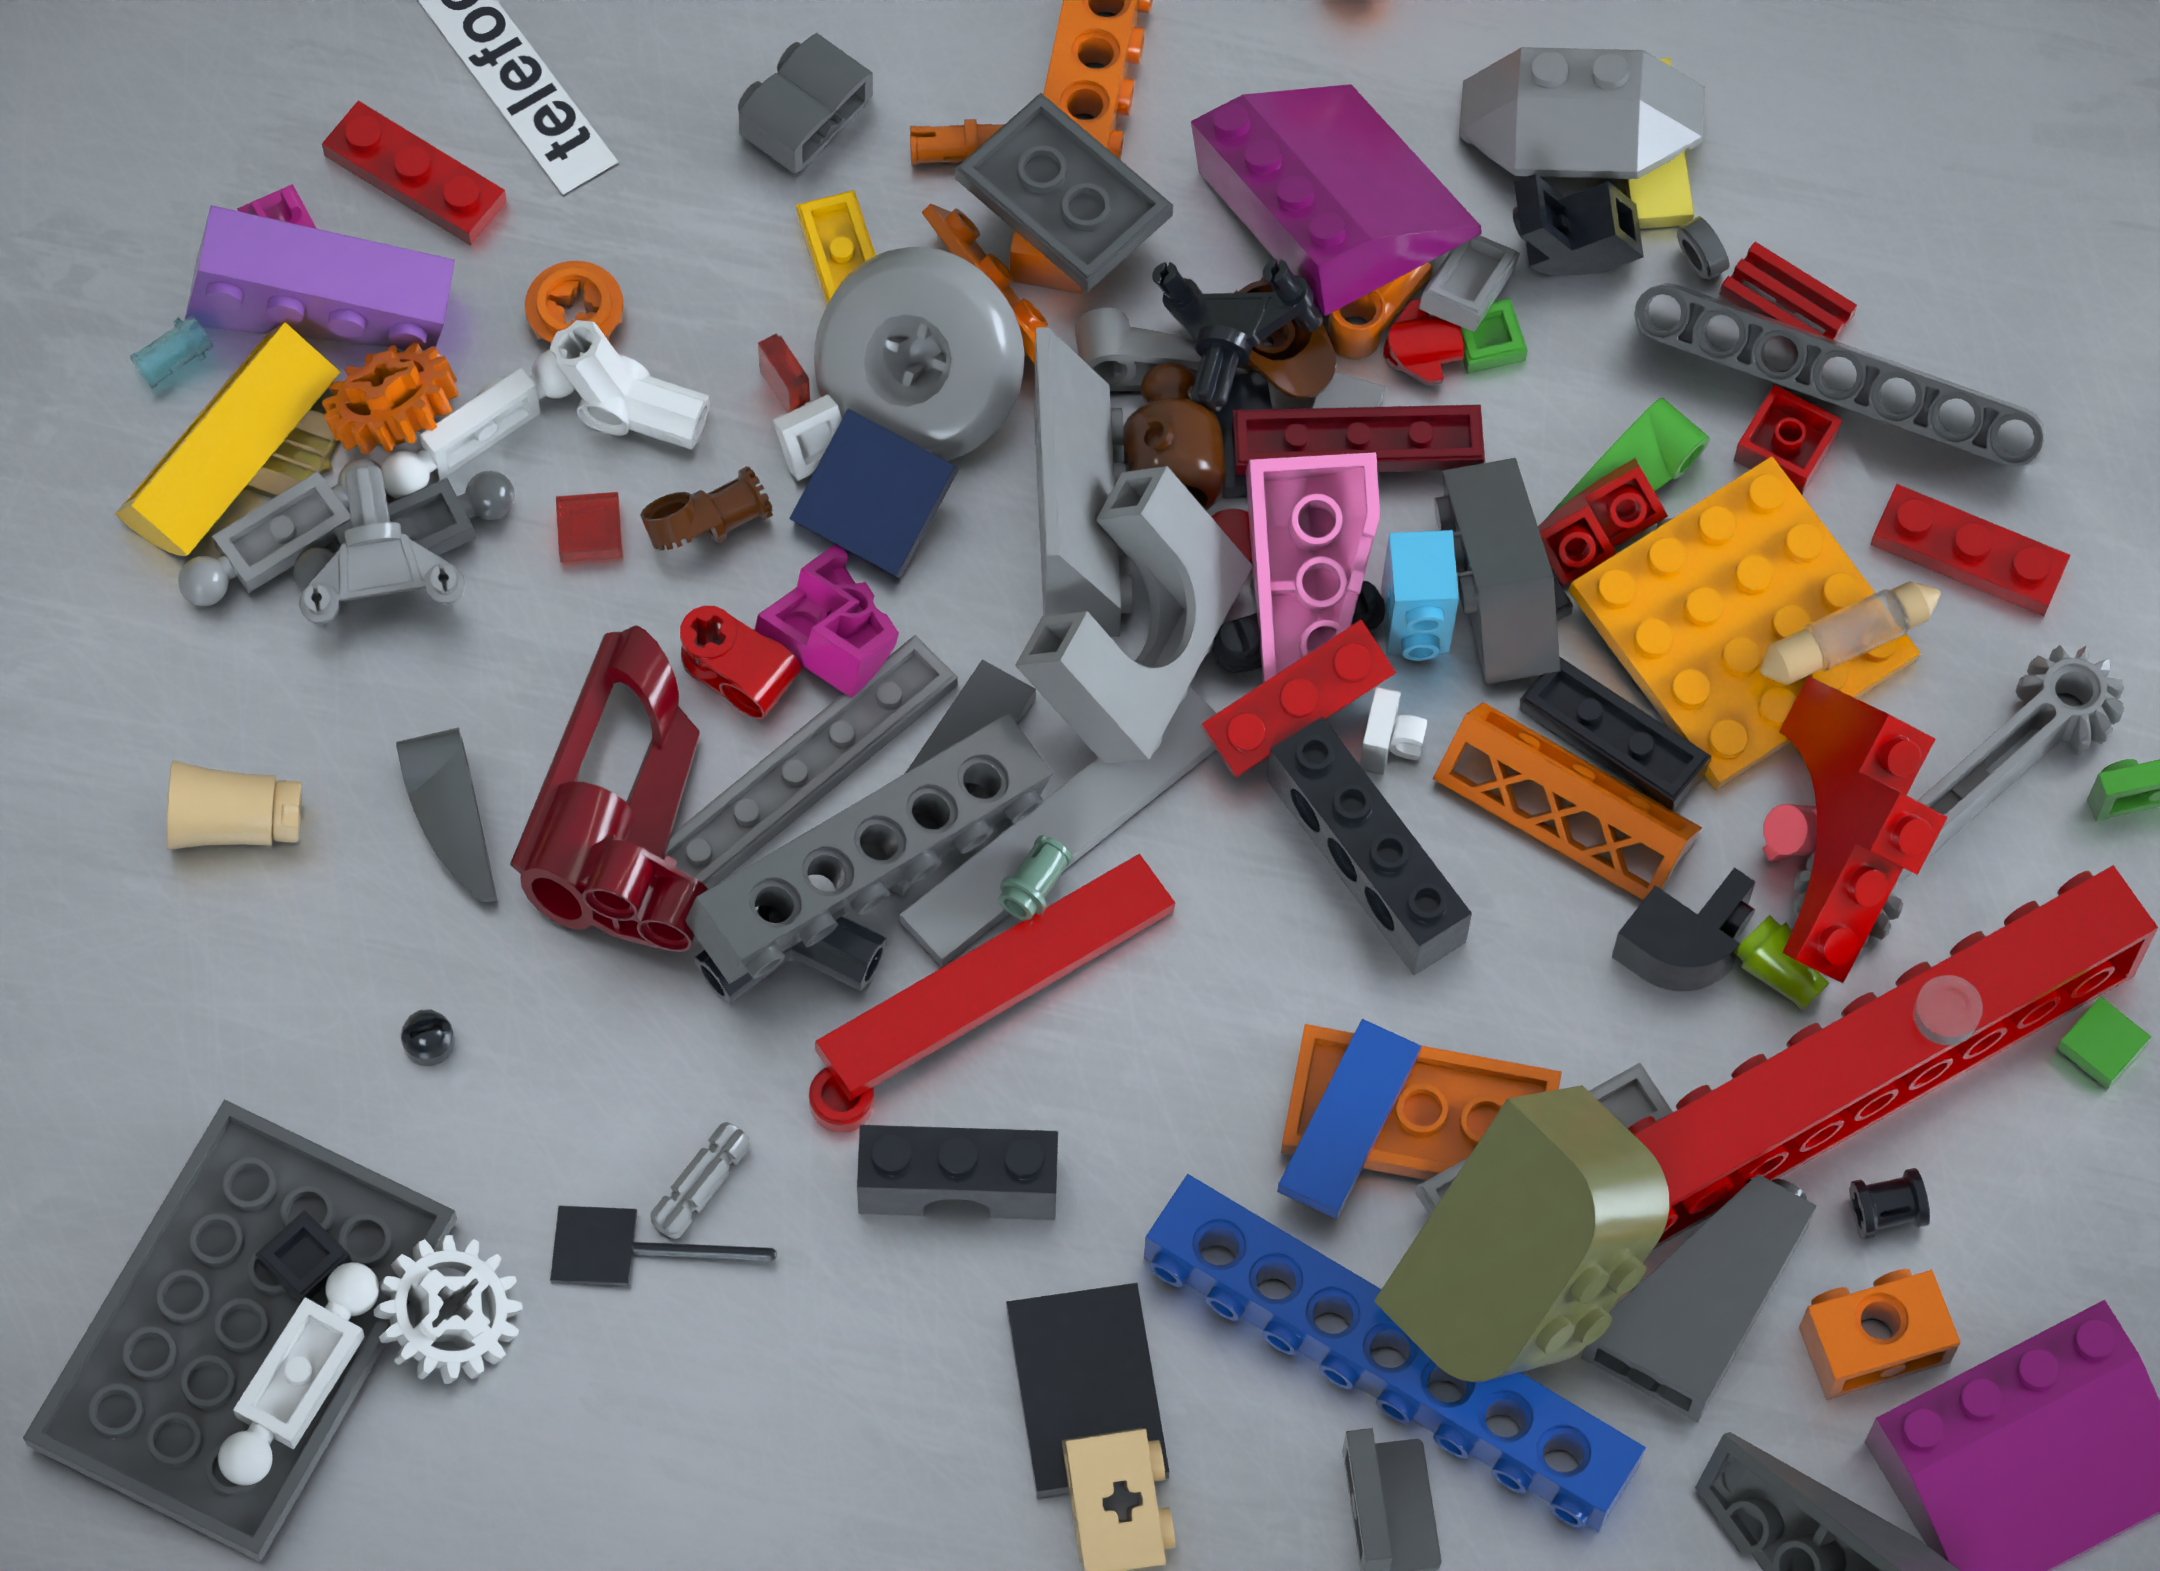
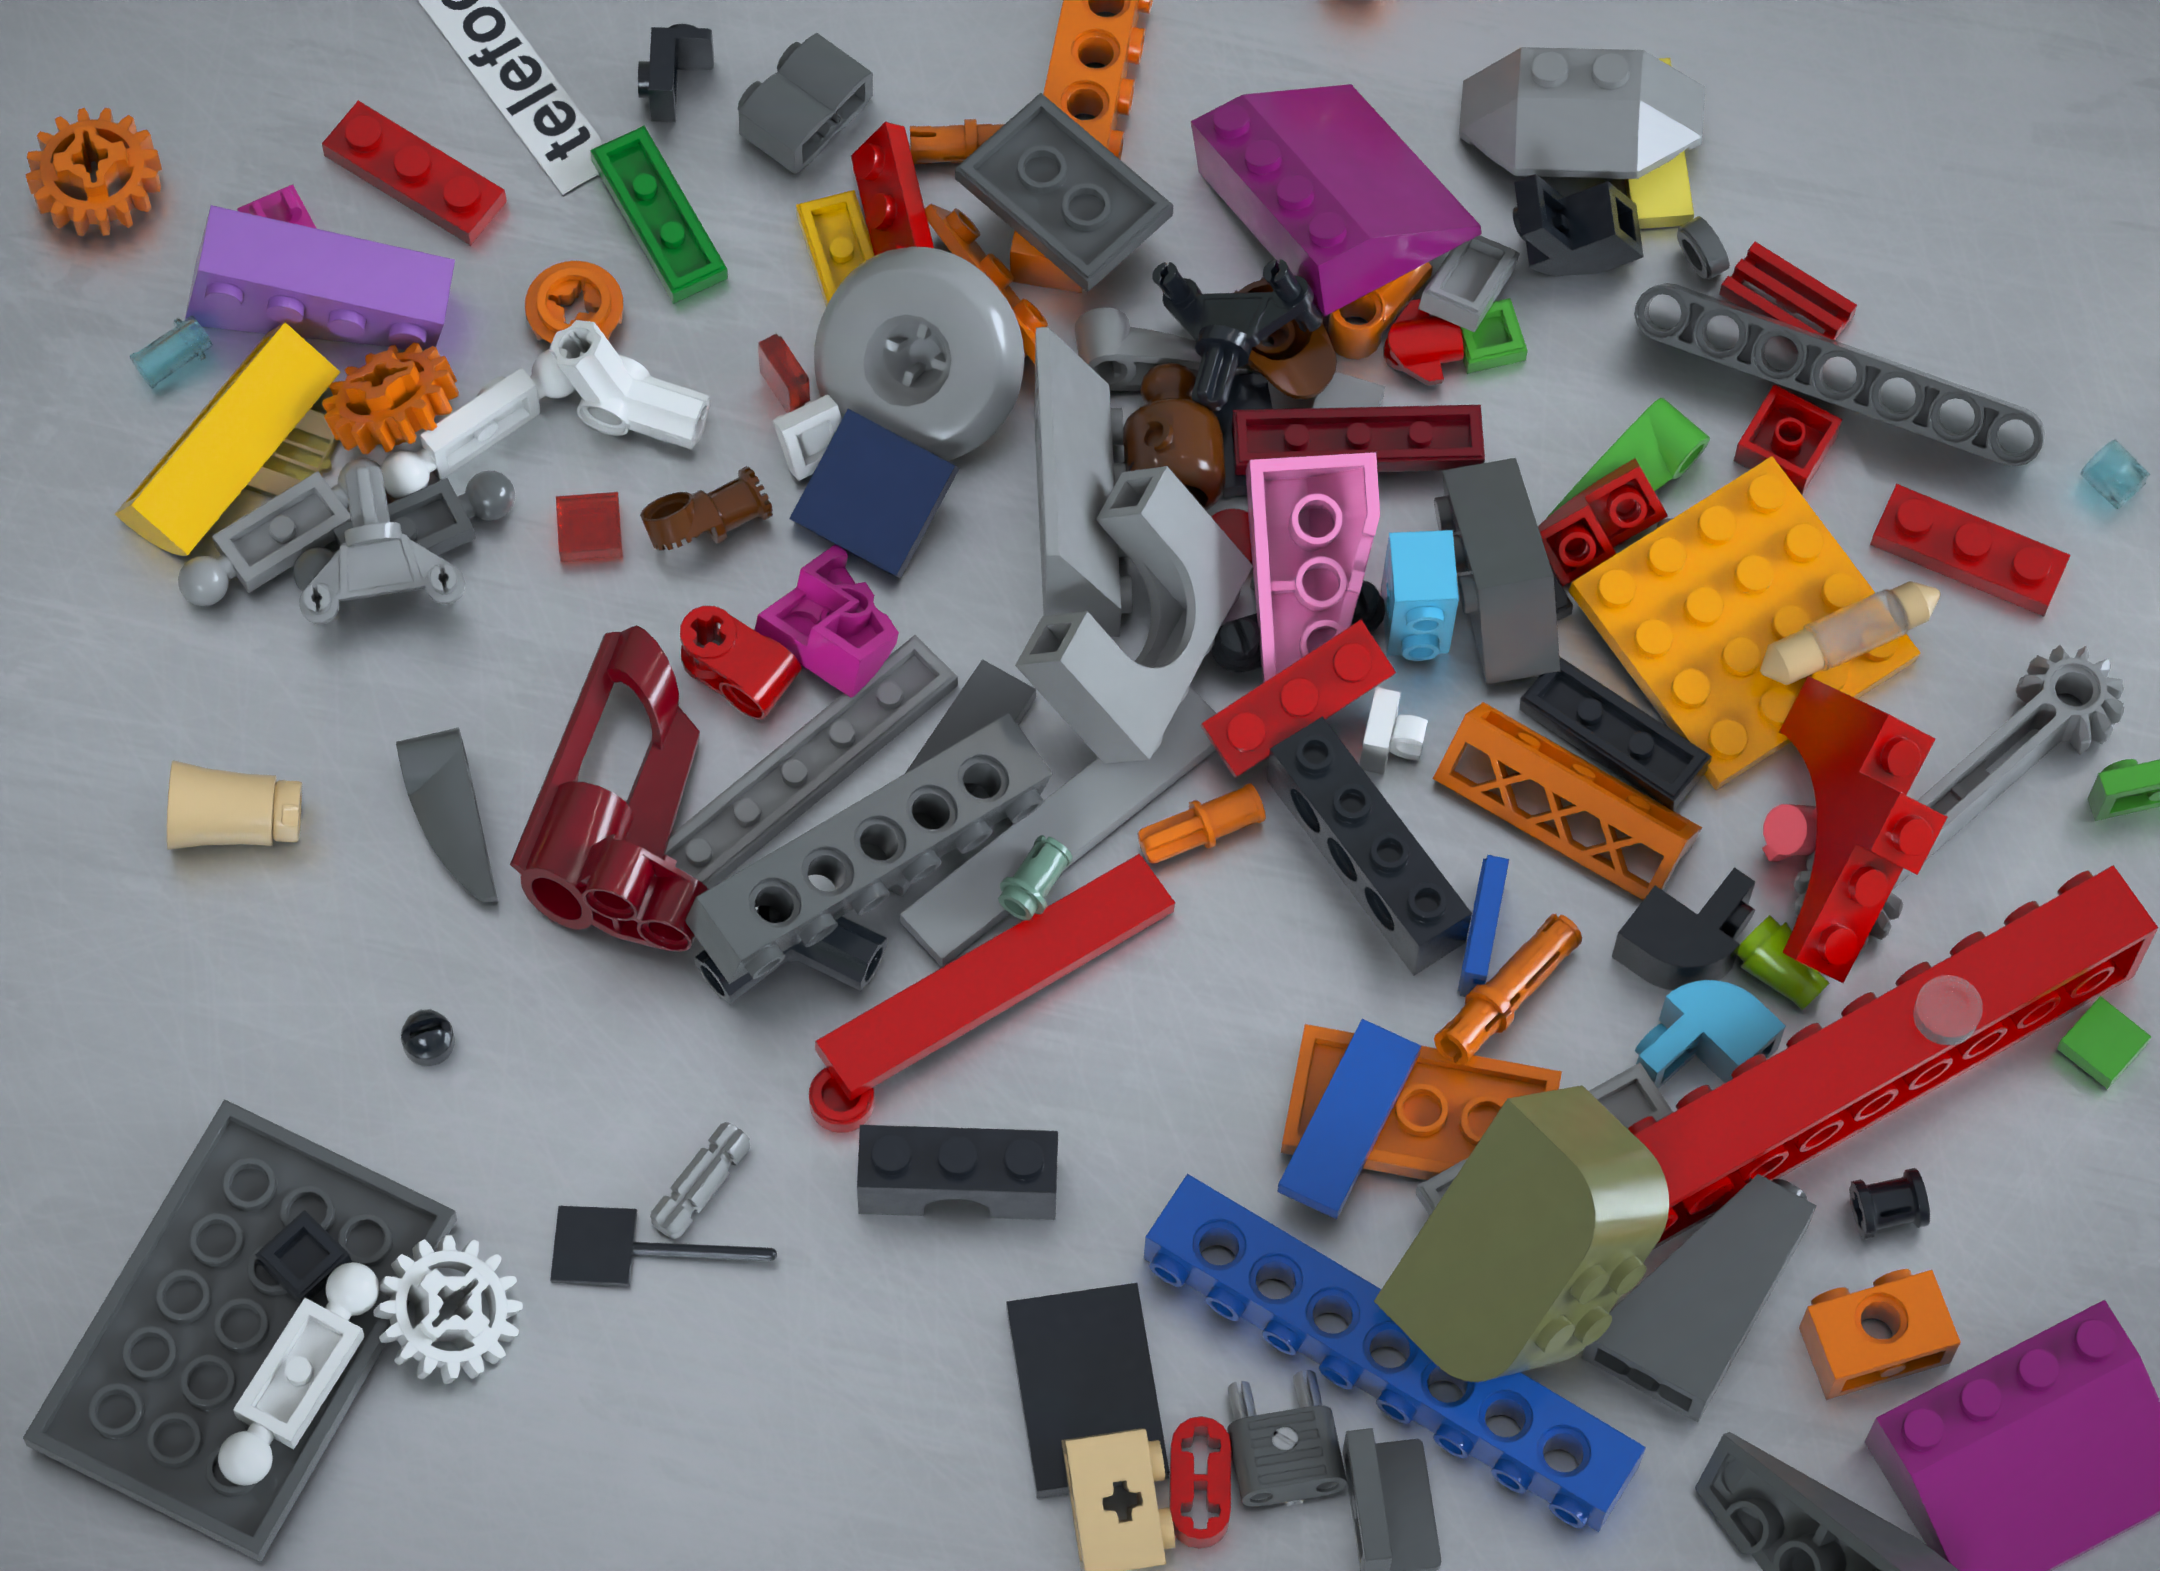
none -> orange gear [26,108,162,236]
none -> green tile [590,125,728,304]
none -> black bracket [638,24,714,122]
none -> red plate [851,122,934,256]
none -> orange axle [1137,783,1266,864]
none -> red beam [1169,1416,1231,1549]
none -> dark grey piece [1227,1370,1347,1507]
none -> orange pin [1434,914,1582,1065]
none -> blue tile [1457,855,1509,997]
none -> medium azure brick [1635,980,1786,1089]
none -> clear light blue hose [2080,439,2150,509]

